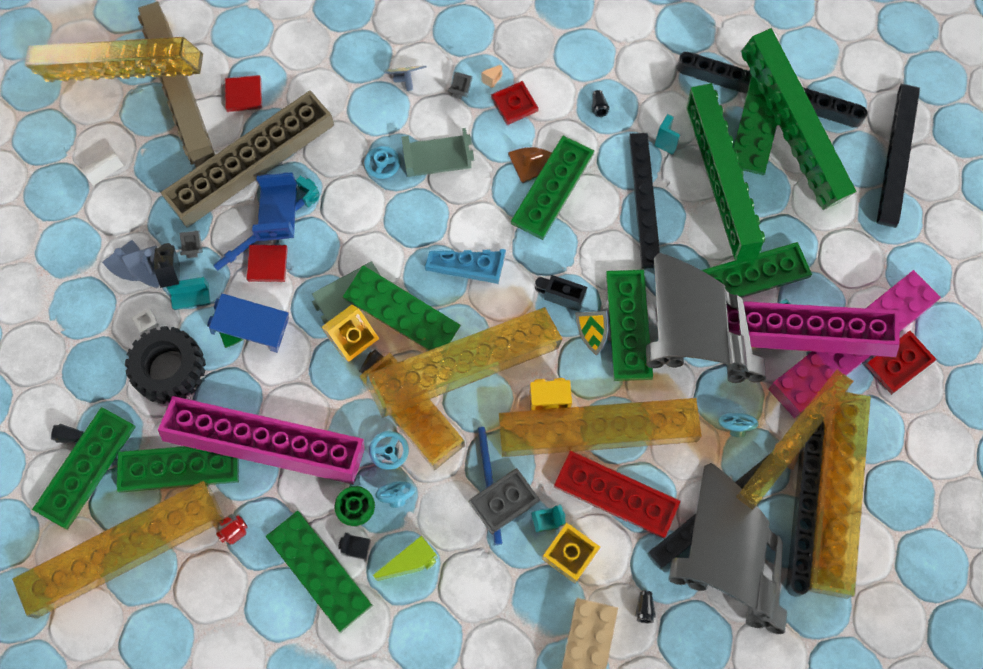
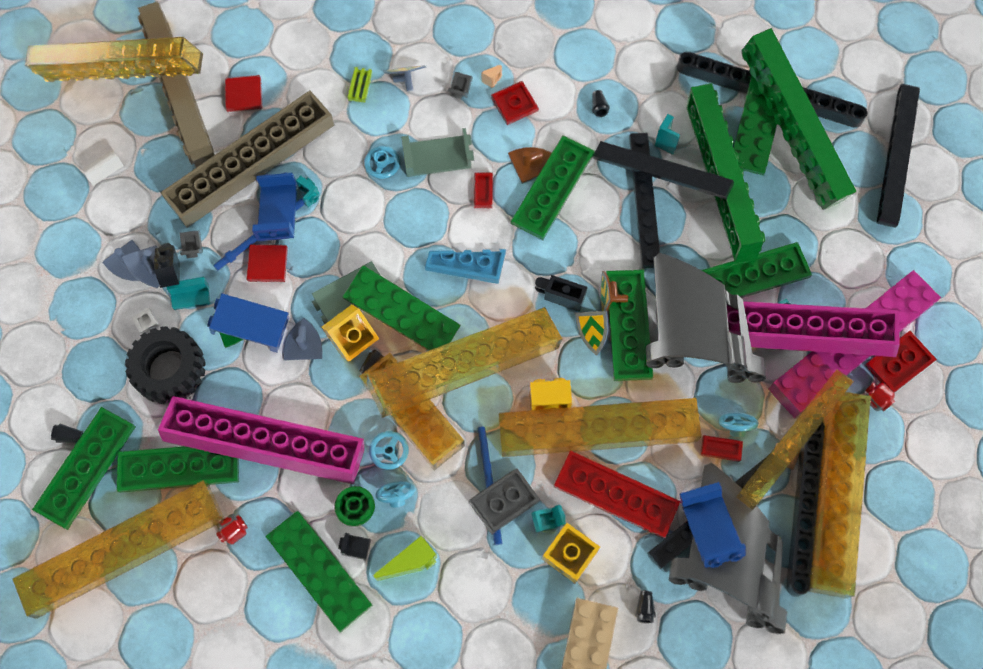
none -> sand blue shield [284,318,322,361]
none -> lime tile [348,67,372,103]
none -> red tile [474,173,493,208]
none -> black tile [593,141,734,199]
none -> shield [600,271,628,311]
none -> blue panel [680,482,746,568]
none -> red tile [701,435,743,462]
none -> red head [865,383,895,412]

